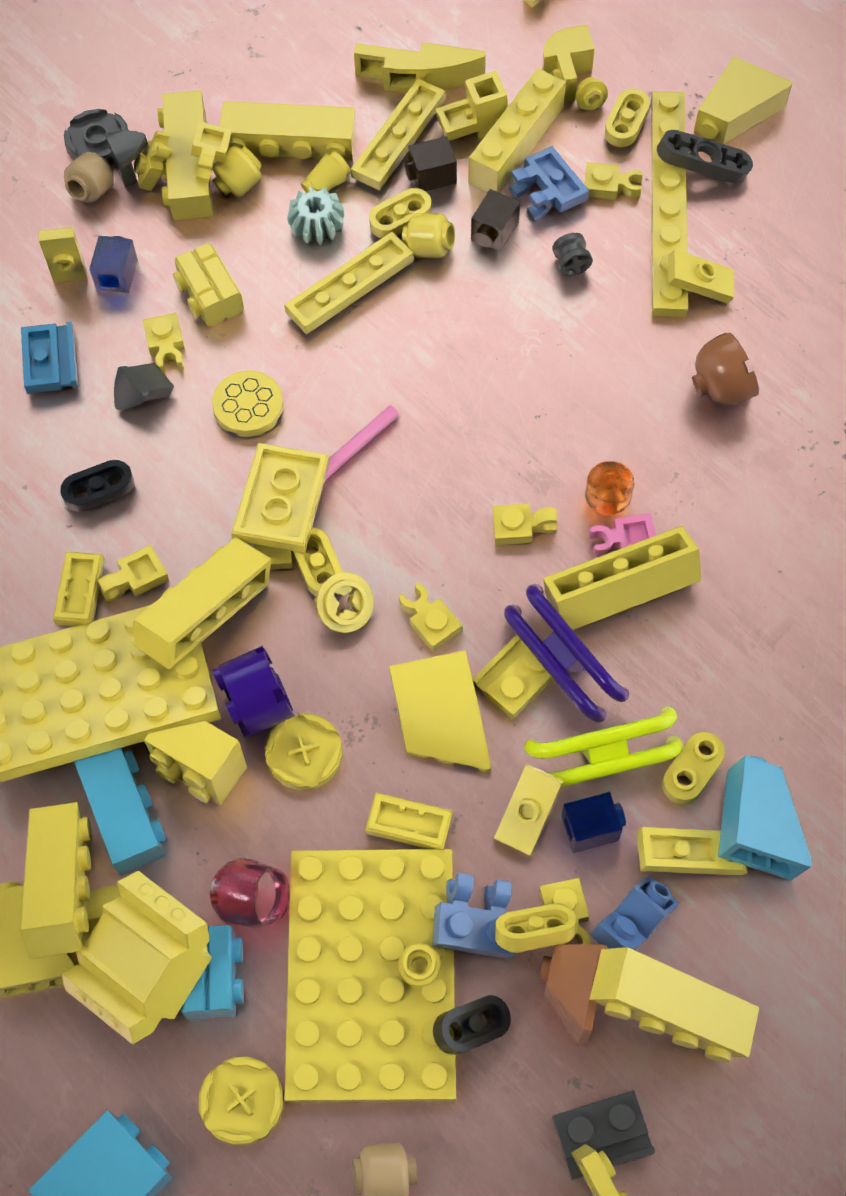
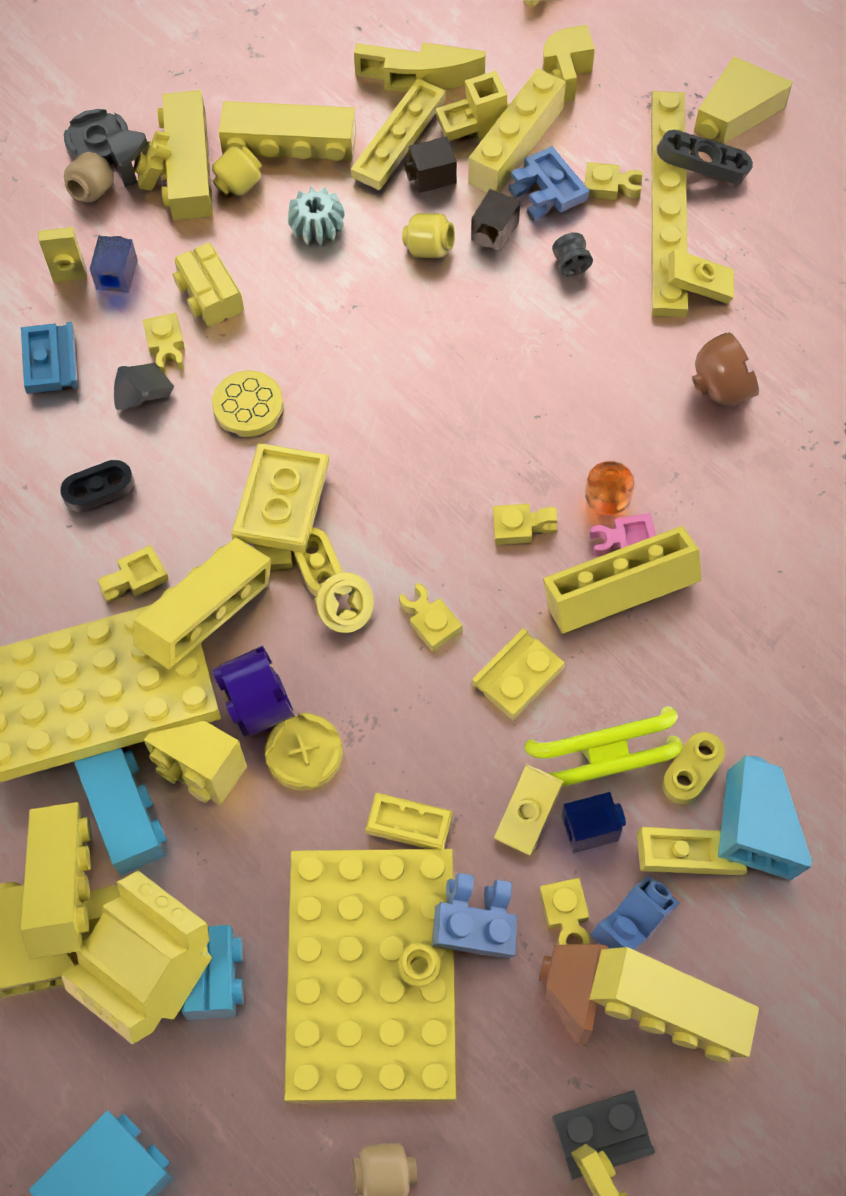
light yellow plate [53,552,105,626] -> none
light yellow plate [191,121,232,182] -> none
light yellow tile [199,1056,284,1146] -> none
clear pink helmet [209,858,290,928] -> none
light yellow plate [284,232,414,335] -> none
light yellow cone [301,151,351,193] -> none
bright pink bar [325,405,399,481] -> none
light yellow plate [369,188,432,238] -> none
light yellow slope [389,650,491,772] -> none
black plate [433,995,511,1055] -> none
light yellow plate [495,904,577,953] -> none
dark purple piece [504,584,629,723] -> none
light yellow plate [575,77,608,110] -> none
light yellow plate [604,89,650,147] -> none

